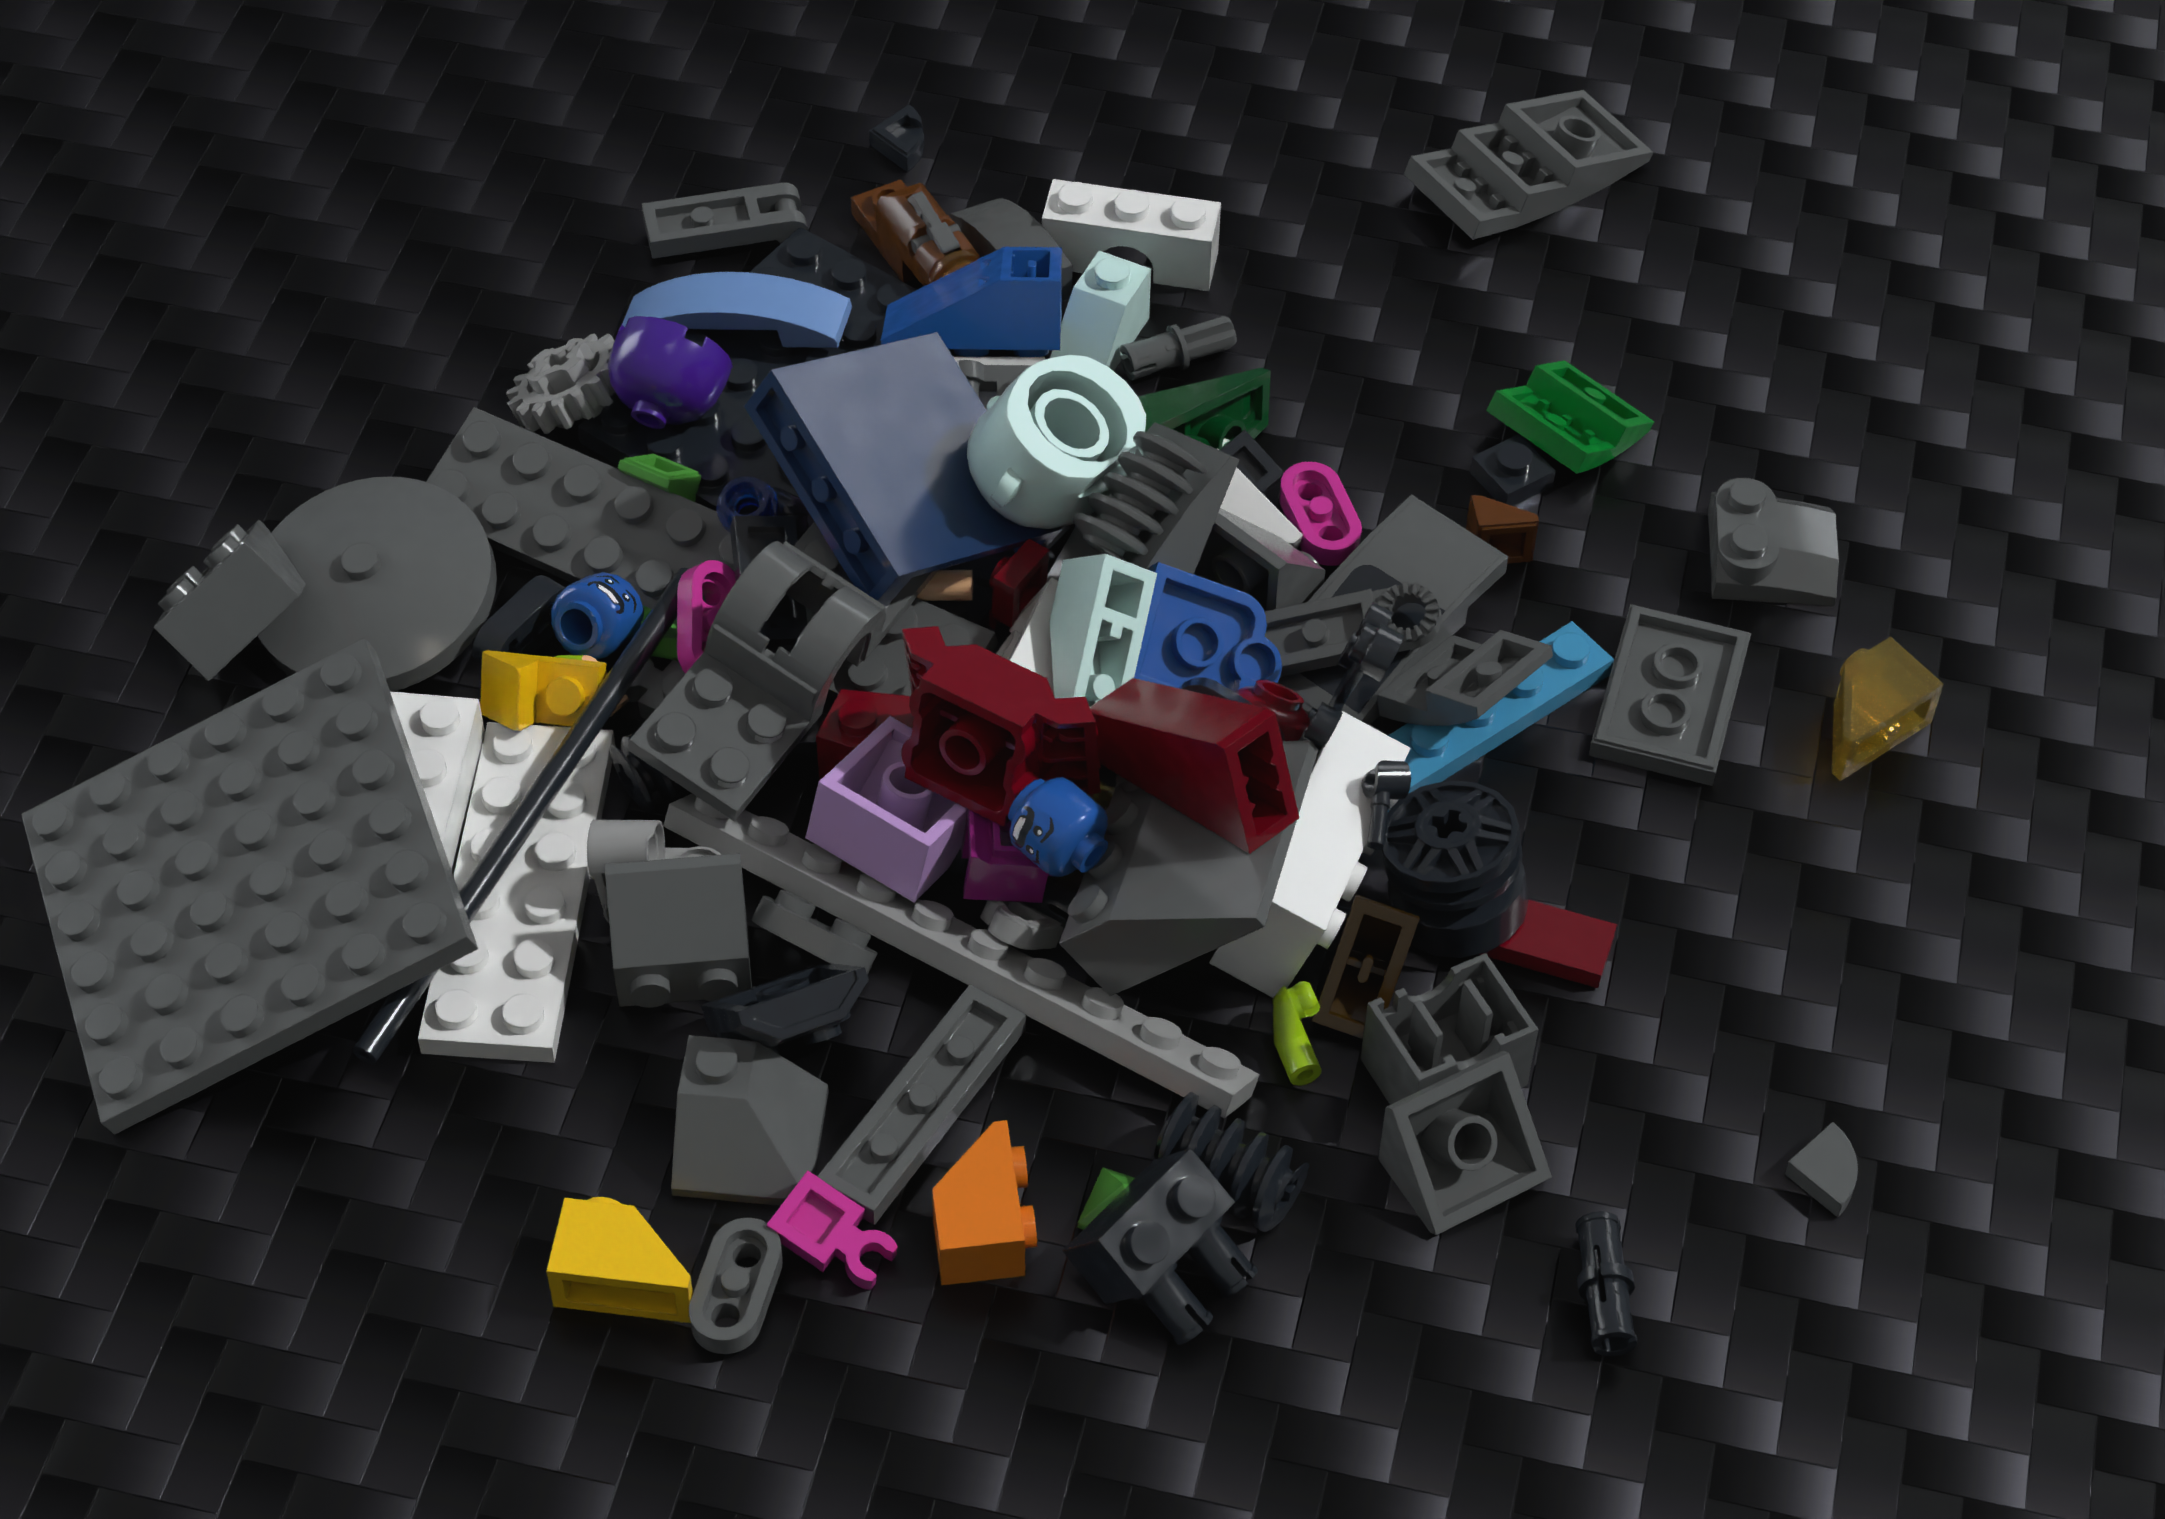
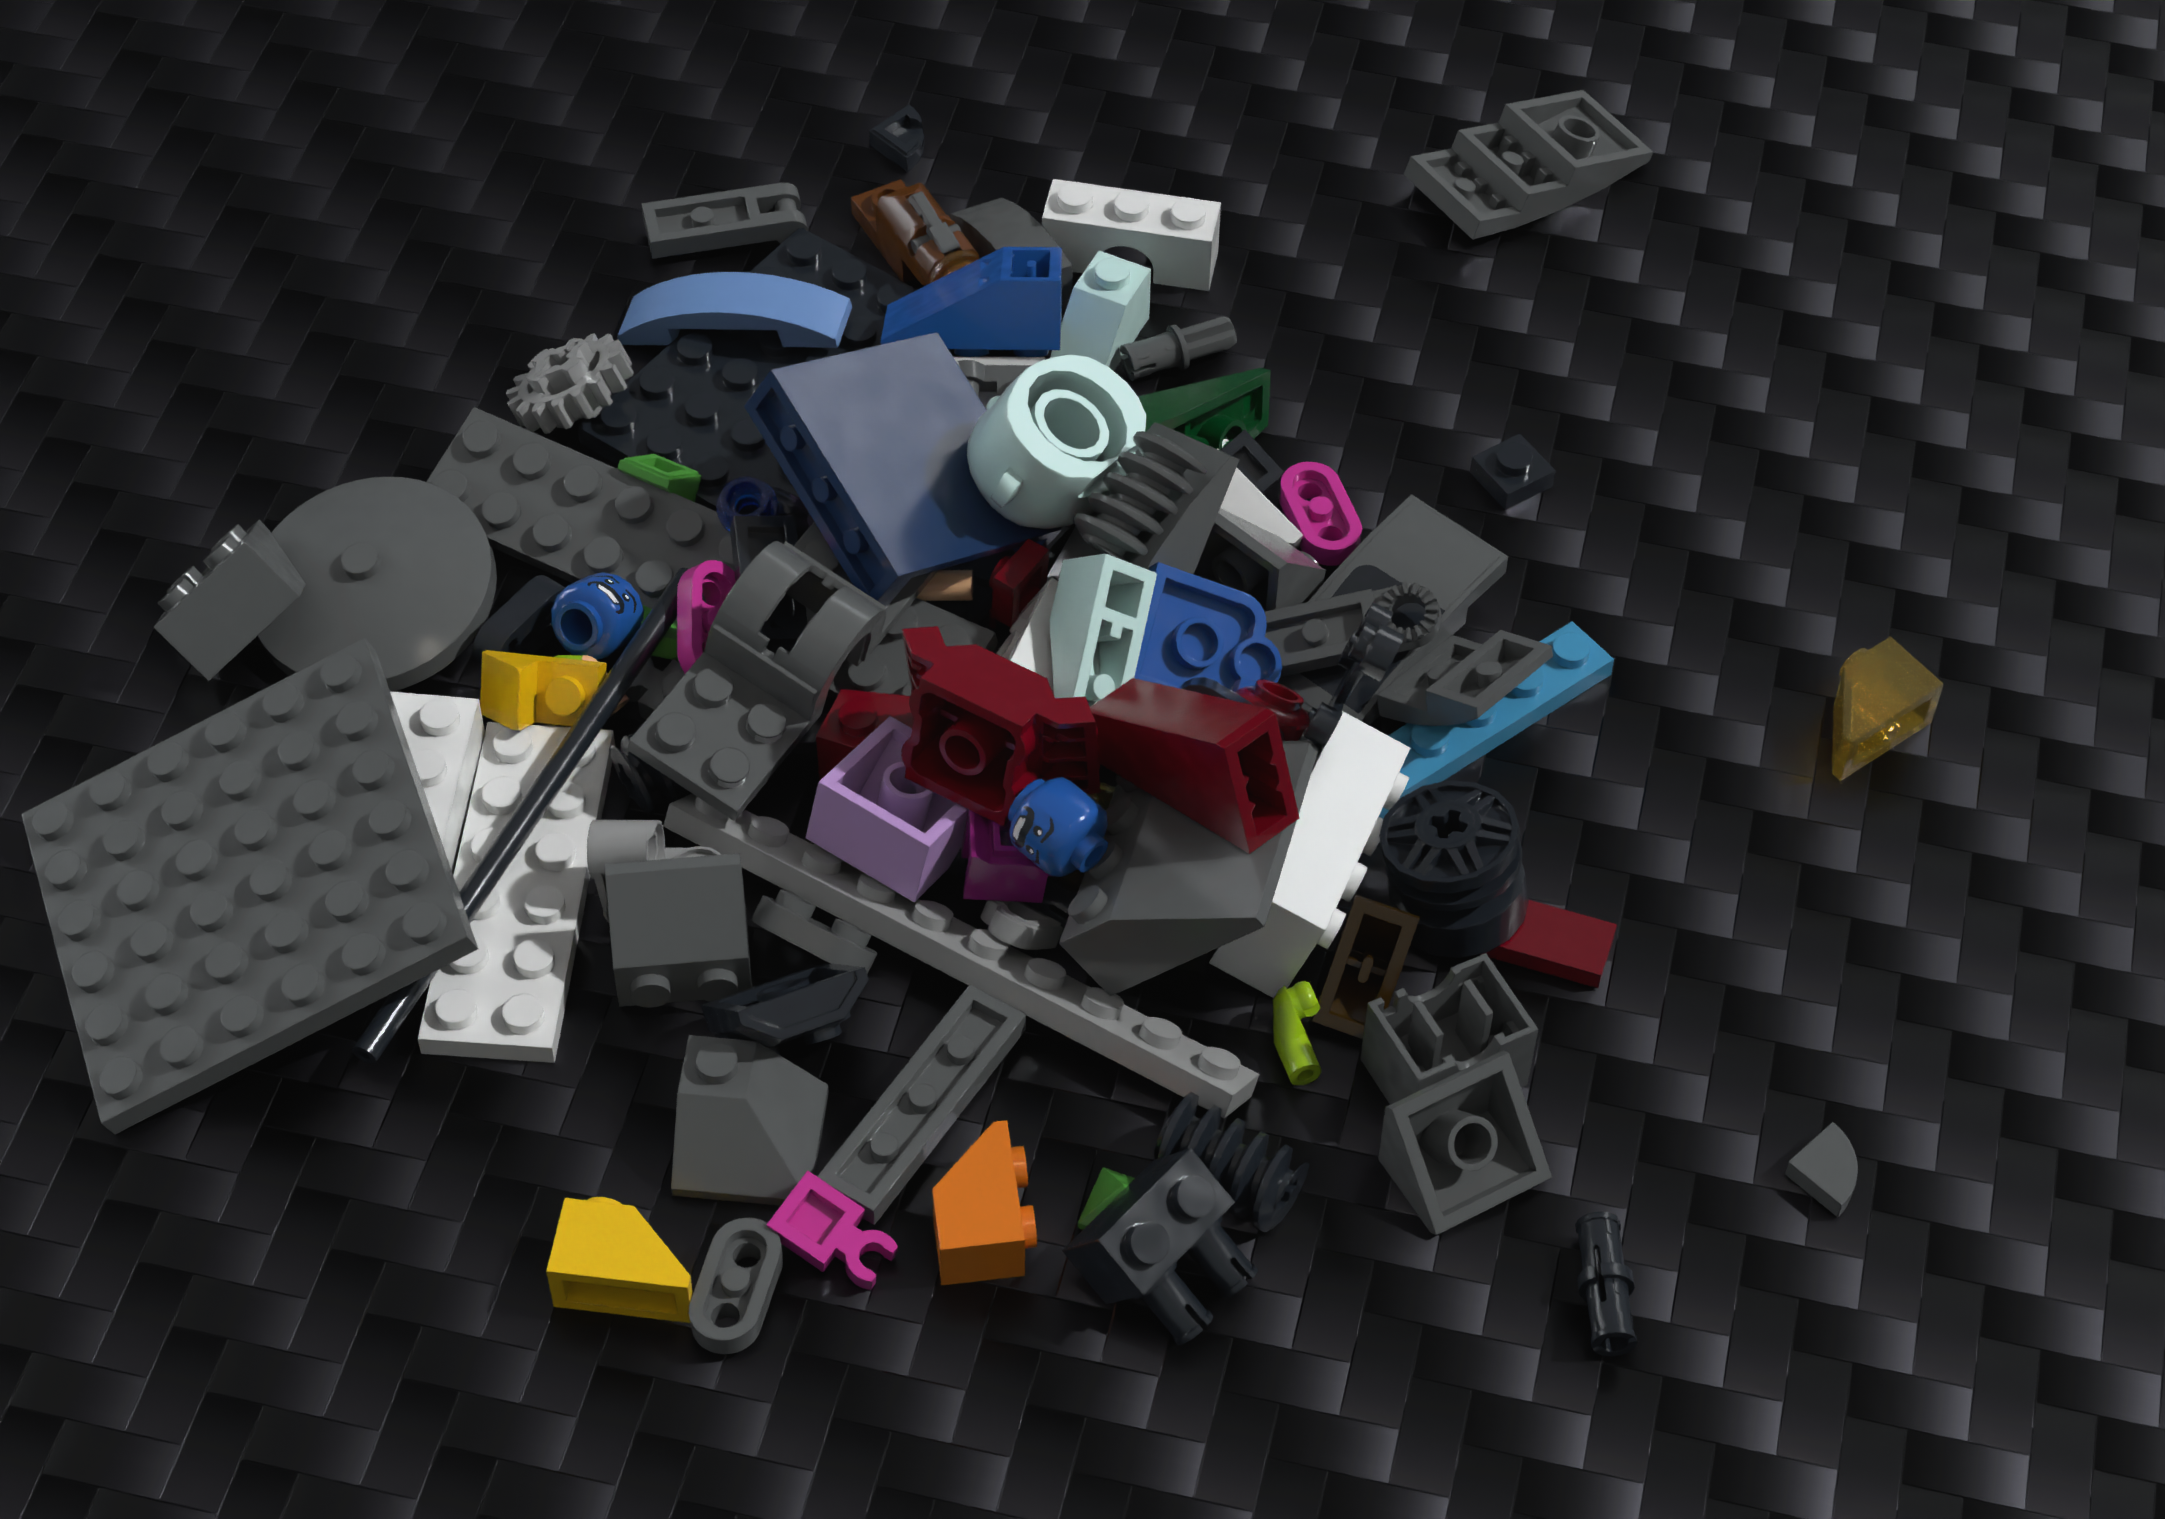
dark purple cylinder [608,316,733,429] -> none
black hand [1361,760,1411,850] -> none
reddish brown slope [1466,495,1539,564] -> none
green slope [1486,360,1655,474] -> none
dark grey tile [1589,604,1751,786] -> none
dark grey slope [1708,478,1839,606] -> none

